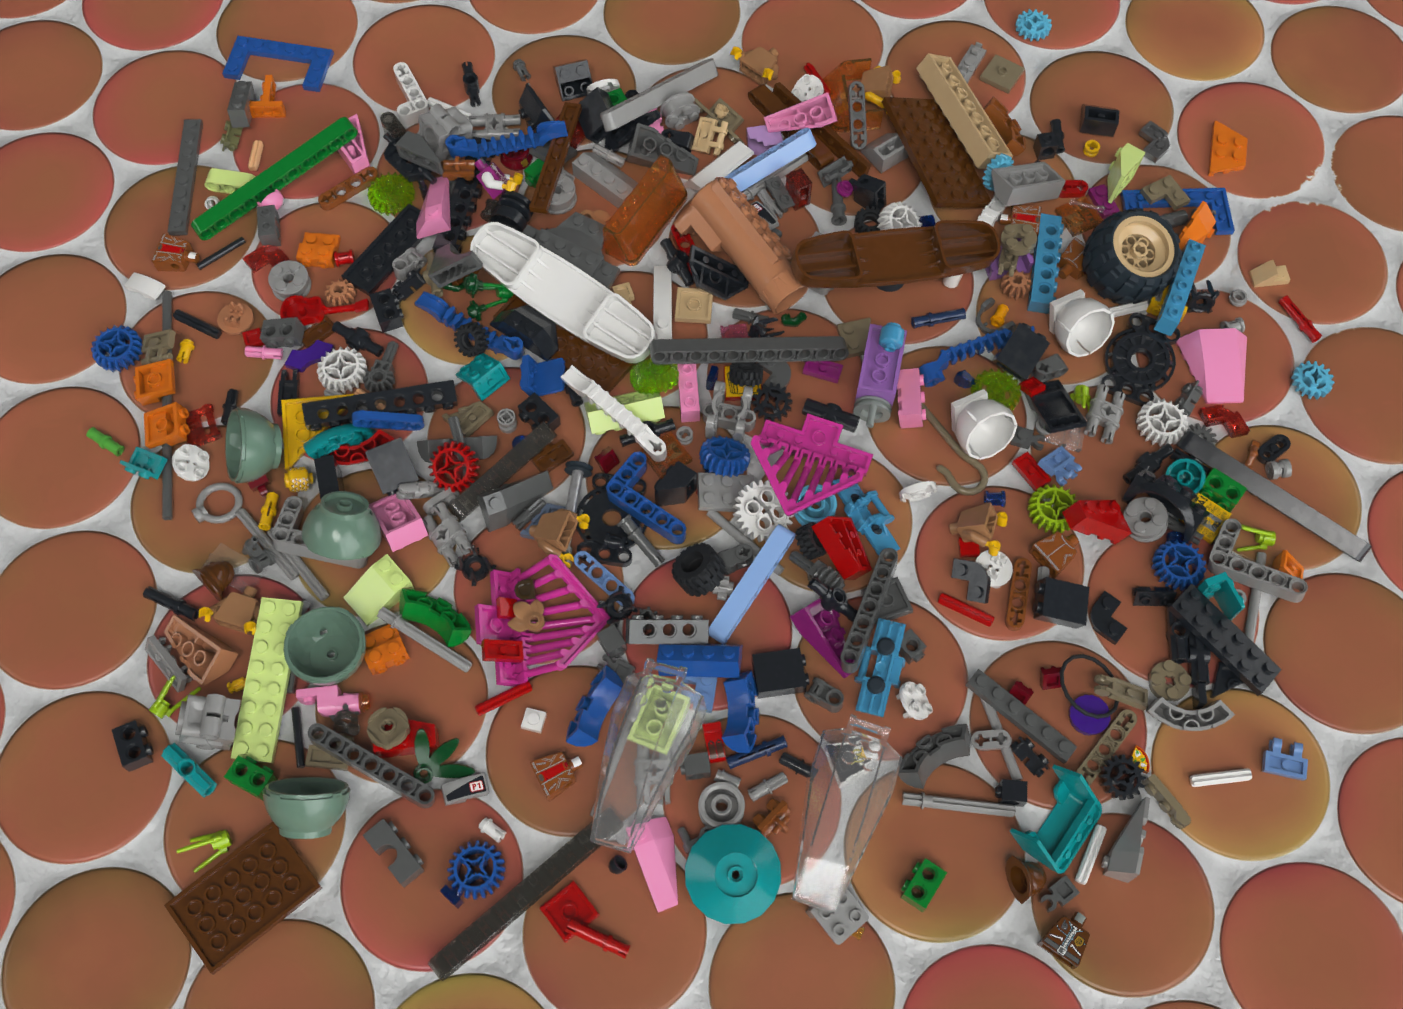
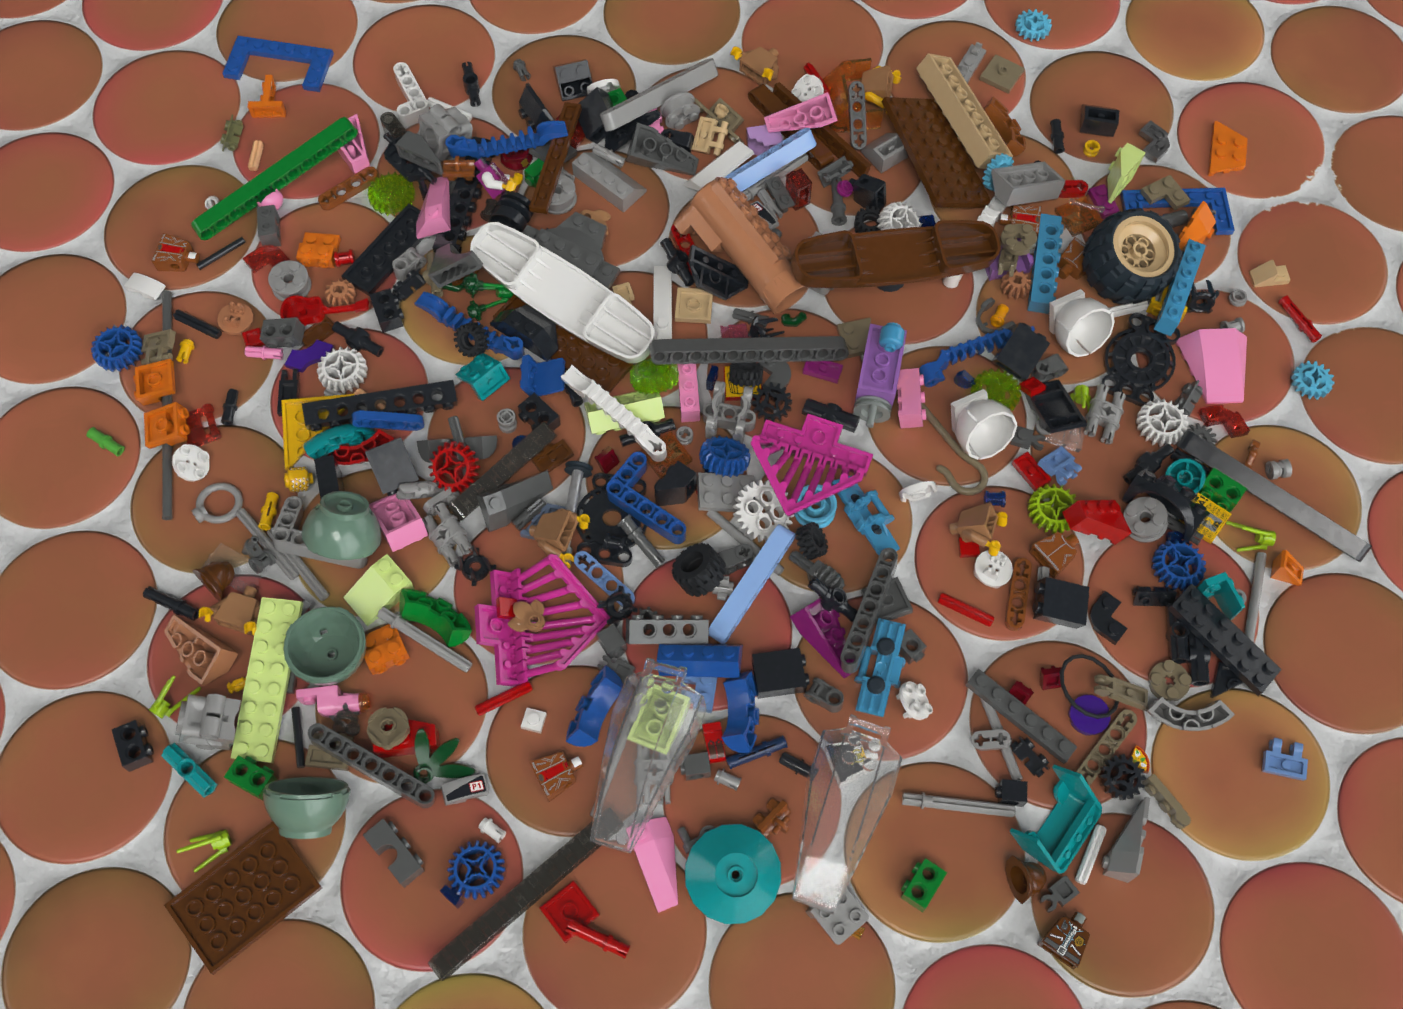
teal bracket [119,446,168,480] -> none
light grey plate [145,635,193,693] -> none
dark grey plate [168,119,203,235] -> none
yellowish green beam [204,168,256,194] -> none
sand green piece [225,407,282,484] -> none
dark grey arch [227,81,256,128] -> none
dark red tile [248,475,271,497] -> none
dark grey gear [363,341,399,393] -> none
dark tan wing [442,401,494,438] -> none
light grey pin [469,113,521,140] -> none
red plate [481,639,524,663] -> none
dark brown tile [514,579,536,600] -> none
clear orange windscreen [603,155,687,266] -> none
black hinge [608,855,627,874] -> none
light grey wheel [698,782,745,828] -> none
light grey axle [747,772,788,802] -> none
red wedge [812,516,872,580] -> none
dark grey brick [898,724,970,789] -> none
dark blue pin [911,308,966,329] -> none
black plate [951,558,991,604] -> none
black brick [1033,132,1058,160] -> none
white axle [1189,768,1252,787] -> none
black tile [1192,683,1207,709] -> none
light grey beam [1207,518,1308,603] -> none
black plate [1256,434,1291,464] -> none

